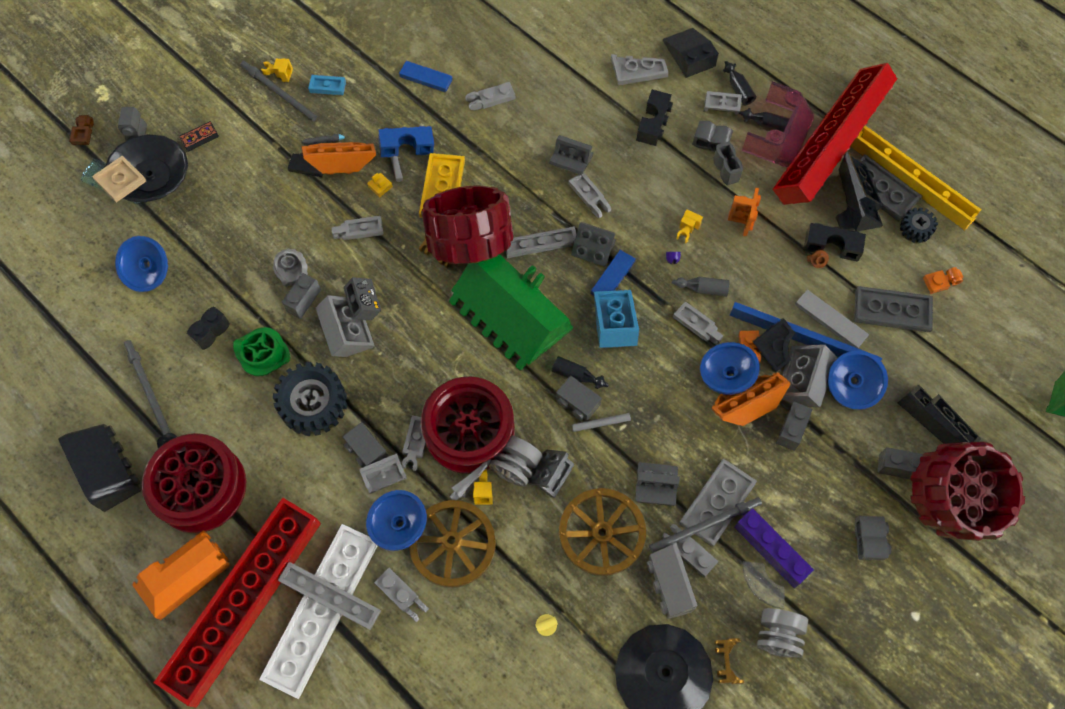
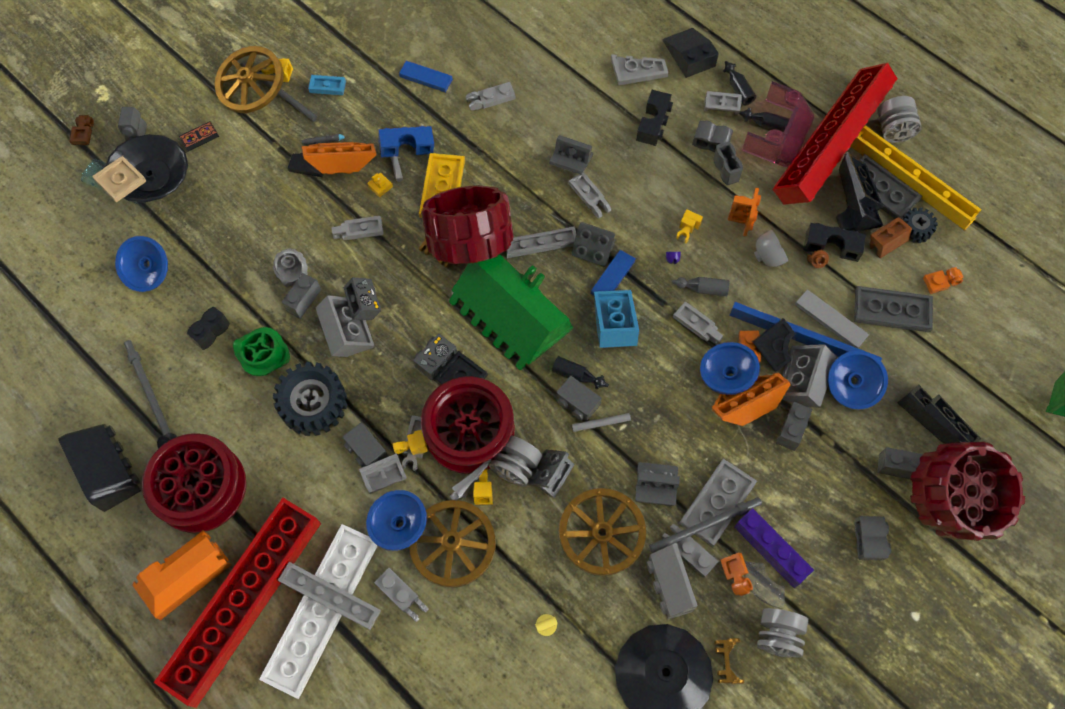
none -> pearl gold wheel [215,46,284,113]
none -> yellow piece [392,430,428,455]
none -> dark grey brick [413,333,457,381]
none -> black tile [434,351,488,385]
none -> orange plate [720,553,753,596]
none -> light grey cylinder [754,230,788,267]
none -> dark orange hinge [870,217,912,258]
none -> light grey wheel [877,96,922,143]

